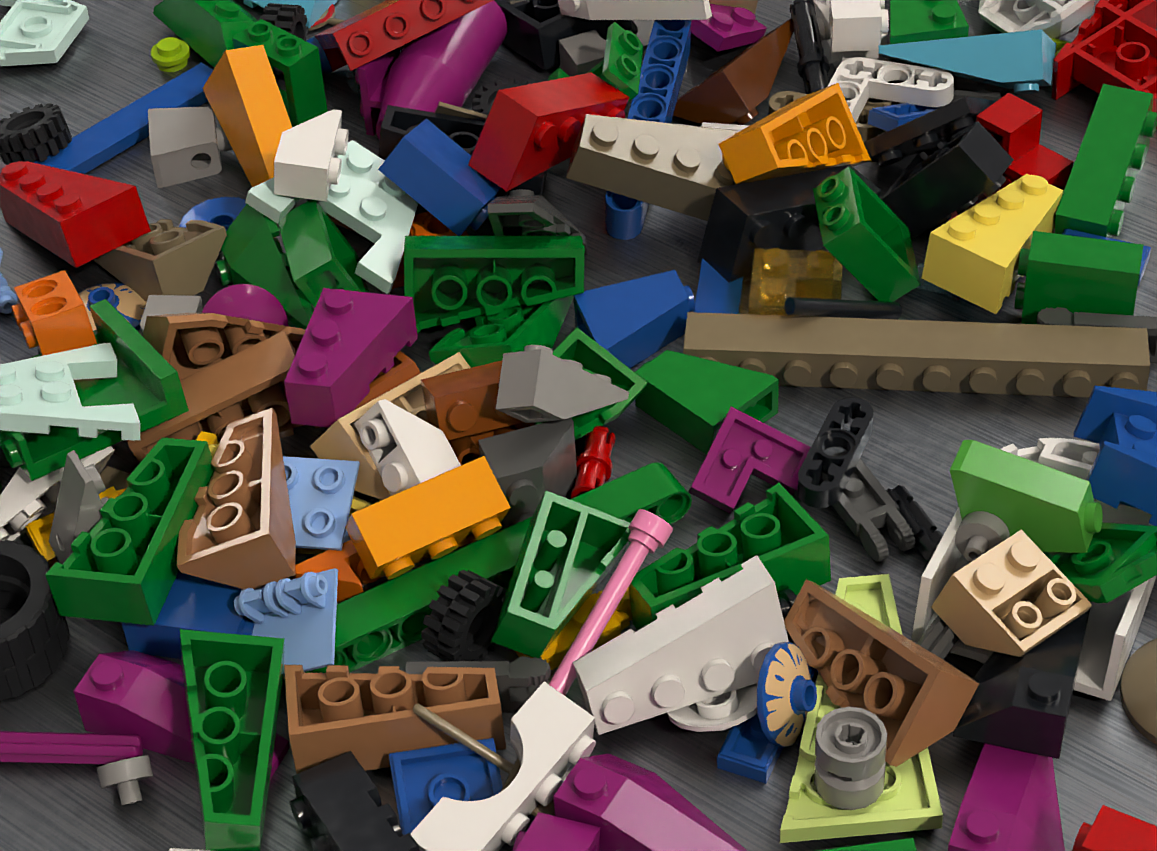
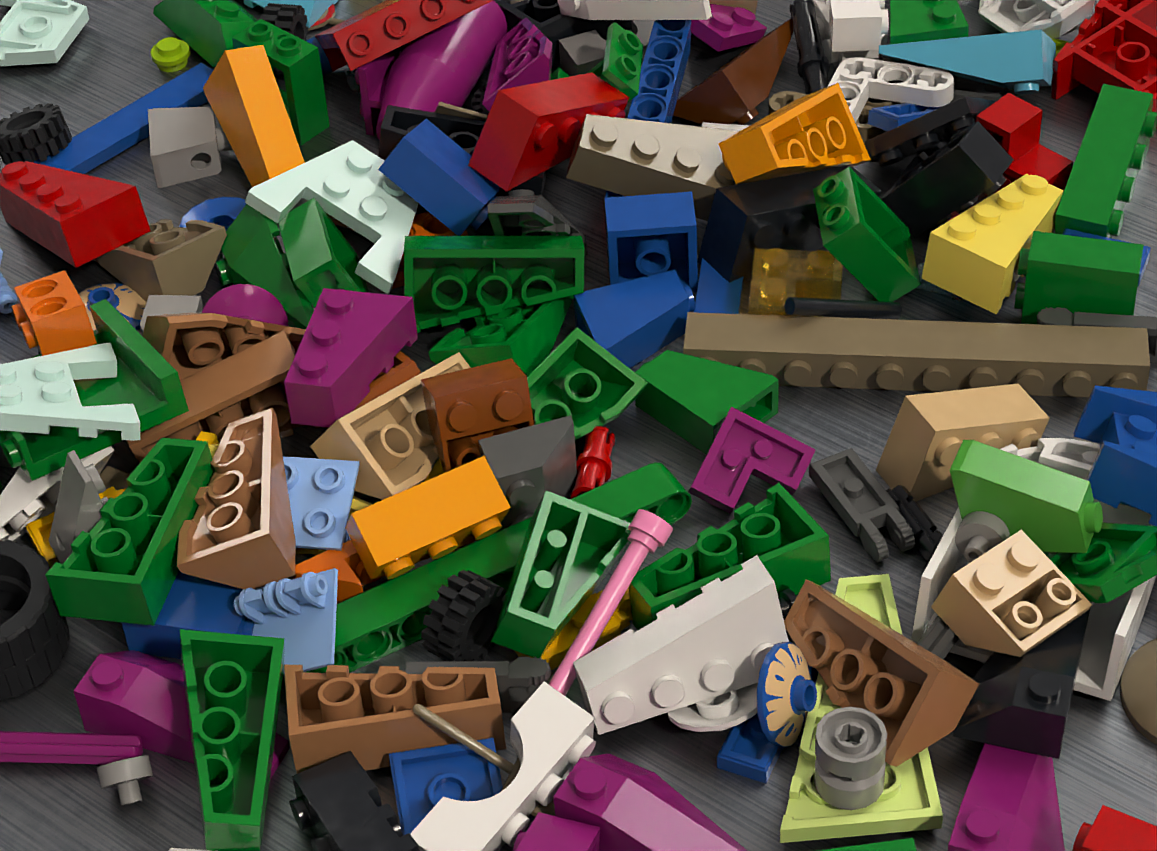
white slope [274,109,349,202] -> none
white slope [354,399,461,496] -> none
light grey slope [496,345,629,423] -> none
black beam [798,397,874,508] -> none
none -> magenta wedge [482,17,552,112]
none -> blue brick [604,191,698,293]
none -> tan wedge [876,383,1050,502]

